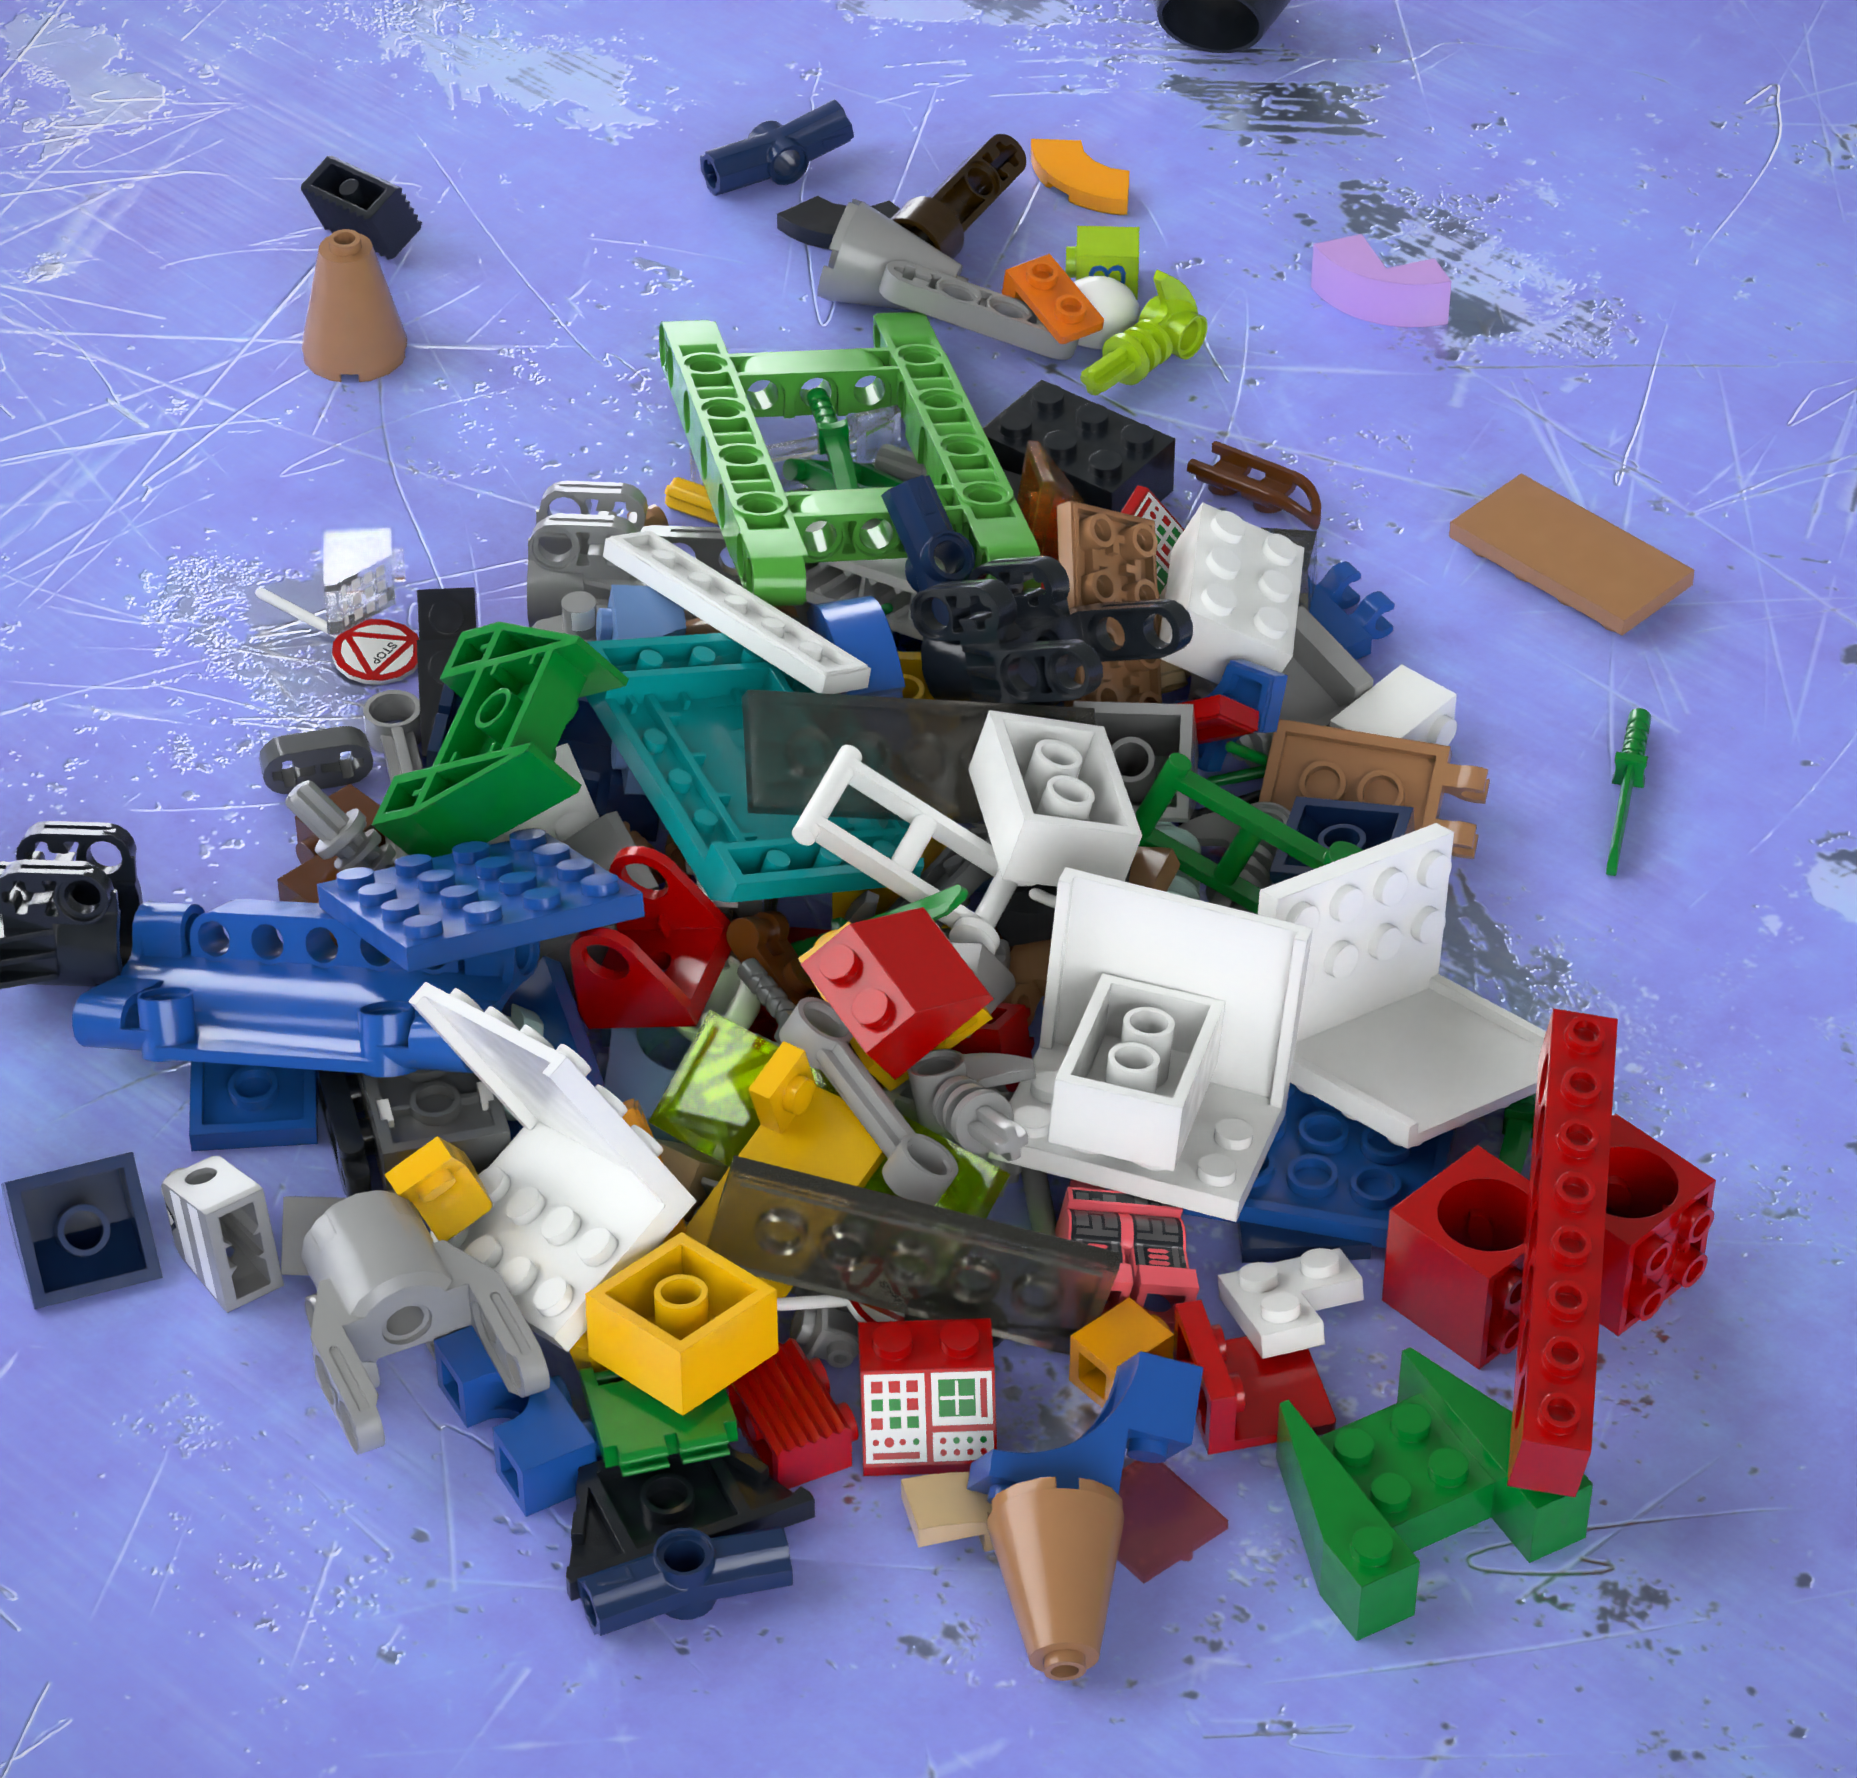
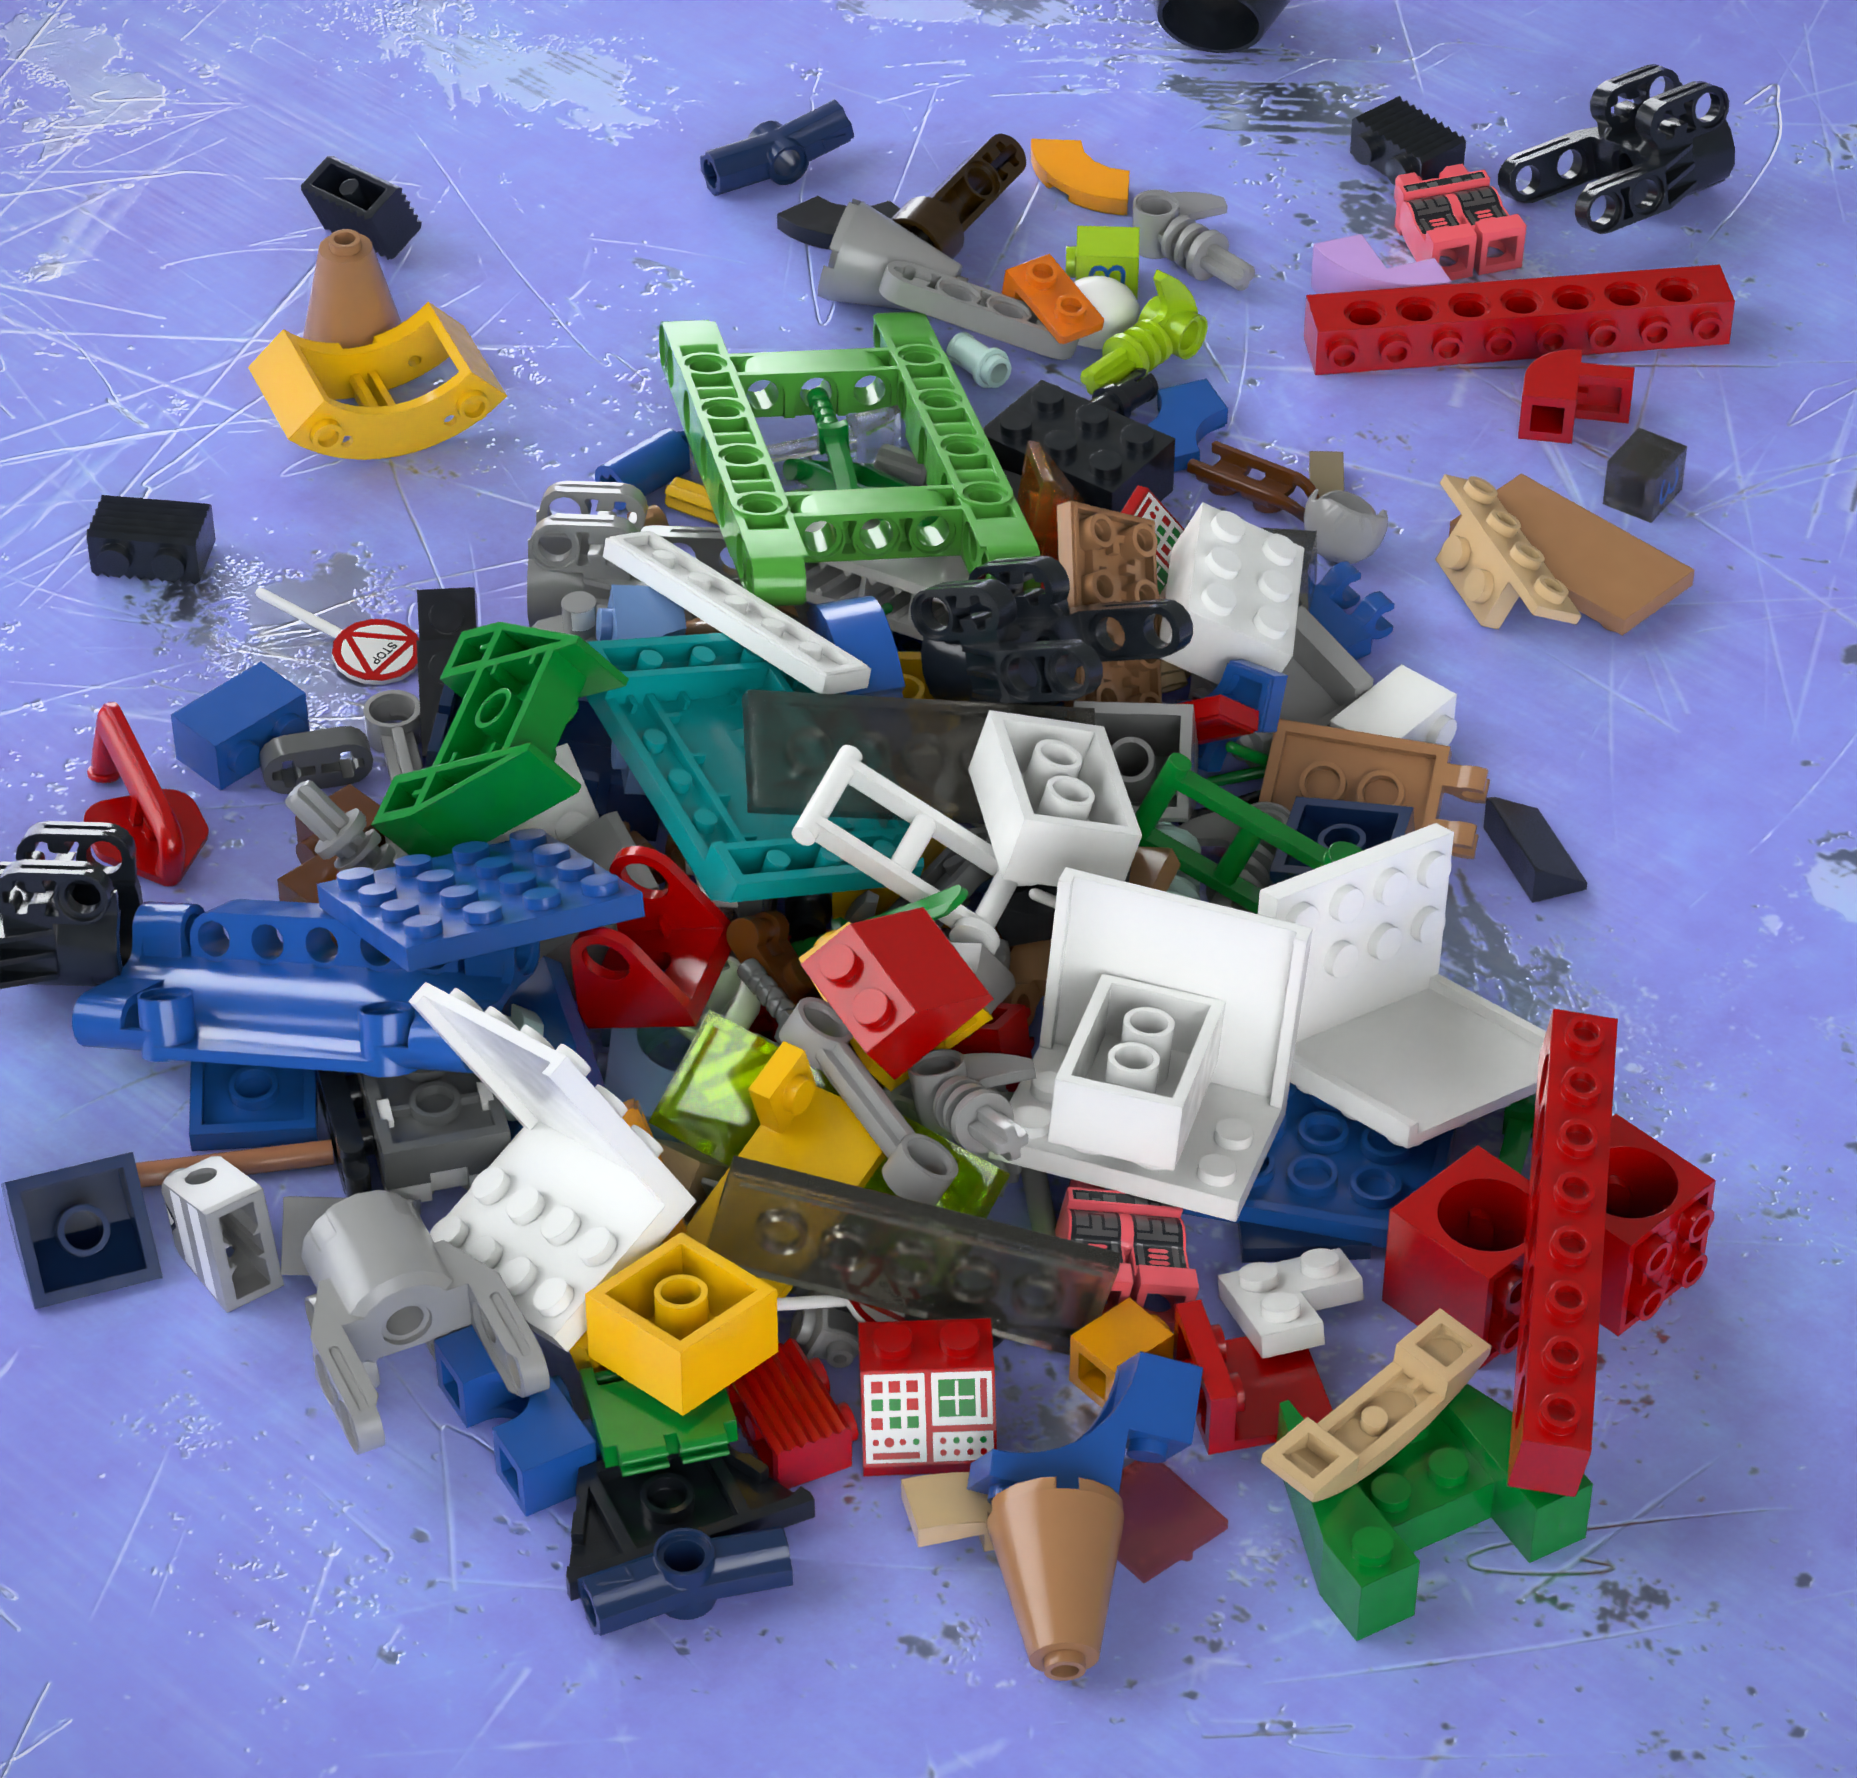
clear slope [323,528,406,635] -> none
yellow slope [384,1136,493,1241] -> none
dark blue piece [881,475,976,626] -> none
green sword [1606,708,1651,876] -> none
none -> red piece [83,702,209,887]
none -> black brick [86,495,216,585]
none -> nougat bar [136,1139,334,1188]
none -> blue brick [171,661,310,791]
none -> yellow window [248,301,507,460]
none -> blue wheel [595,428,695,510]
none -> black pin [785,893,832,943]
none -> light aqua pin [946,332,1012,388]
none -> black pin [1090,368,1159,418]
none -> light grey piece [1132,190,1255,291]
none -> blue tile [1147,378,1228,472]
none -> tan slope [1261,1308,1491,1502]
none -> red brick [1304,264,1735,375]
none -> light grey hair [1304,489,1388,564]
none -> dark tan piece [1308,451,1344,497]
none -> black brick [1350,96,1466,185]
none -> coral hips [1394,164,1527,281]
none -> tan bracket [1435,474,1582,630]
none -> black slope [1483,797,1587,903]
none -> black piece [1498,64,1735,234]
none -> red brick [1518,349,1635,444]
none -> clear smoke brick [1603,428,1688,523]

